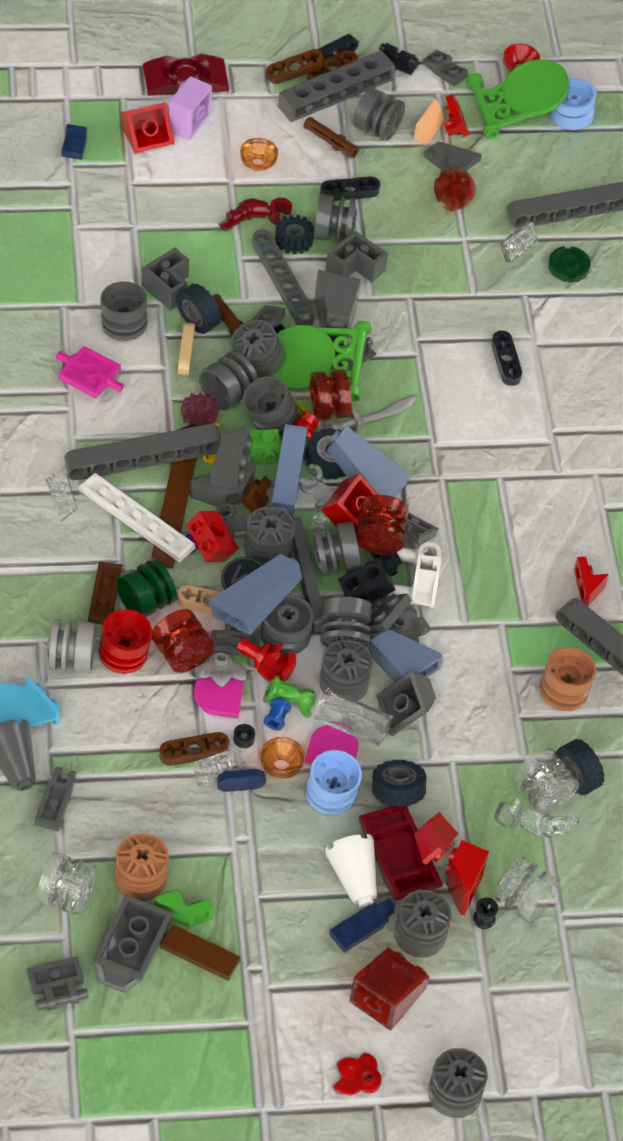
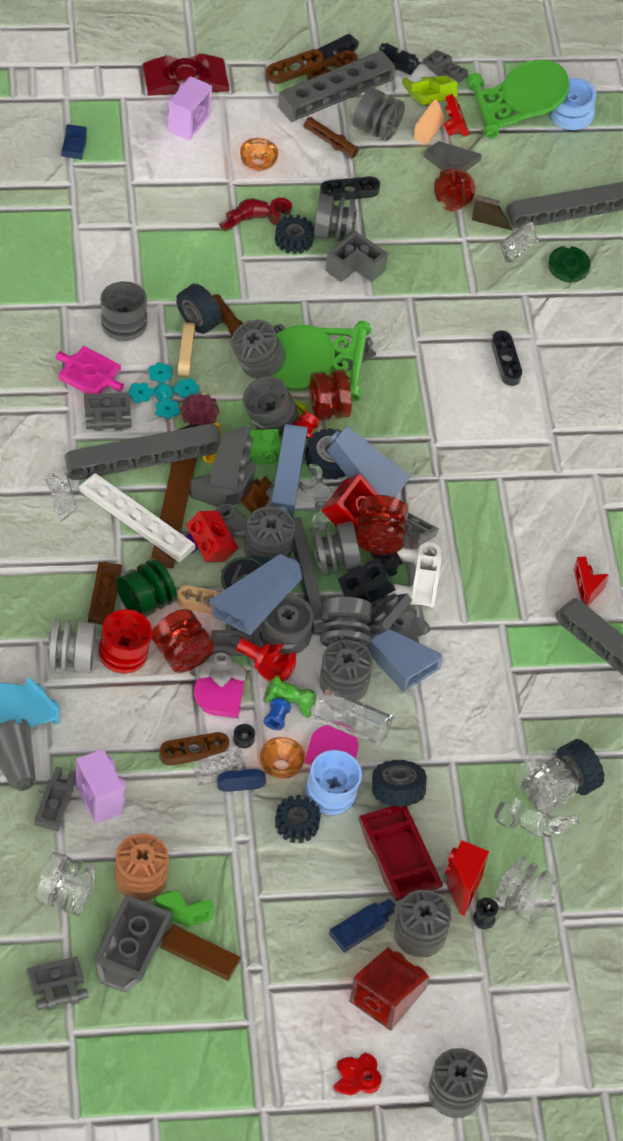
red slope [120,103,175,153] -> none
dark grey brick [141,247,189,310] -> none
dark grey wheel [199,351,258,410] -> none
dark grey hinge [251,305,285,328] -> none
dark grey beam [252,229,315,326] -> none
dark grey slope [314,270,361,346] -> none
light grey sword [324,395,417,433] -> none
white cone [325,834,377,907] -> none
dark grey slope [376,671,436,736] -> none
red slope [414,812,459,865] -> none
red piece [503,43,540,72] -> none
nougat wheel [539,647,597,711] -> none
none -> lavender brick [75,749,126,824]
none -> dark grey plate [84,393,132,431]
none -> teal plant [128,362,200,419]
none -> black bush [275,795,321,843]
none -> lime slope [402,76,457,105]
none -> dark brown slope [472,196,513,231]

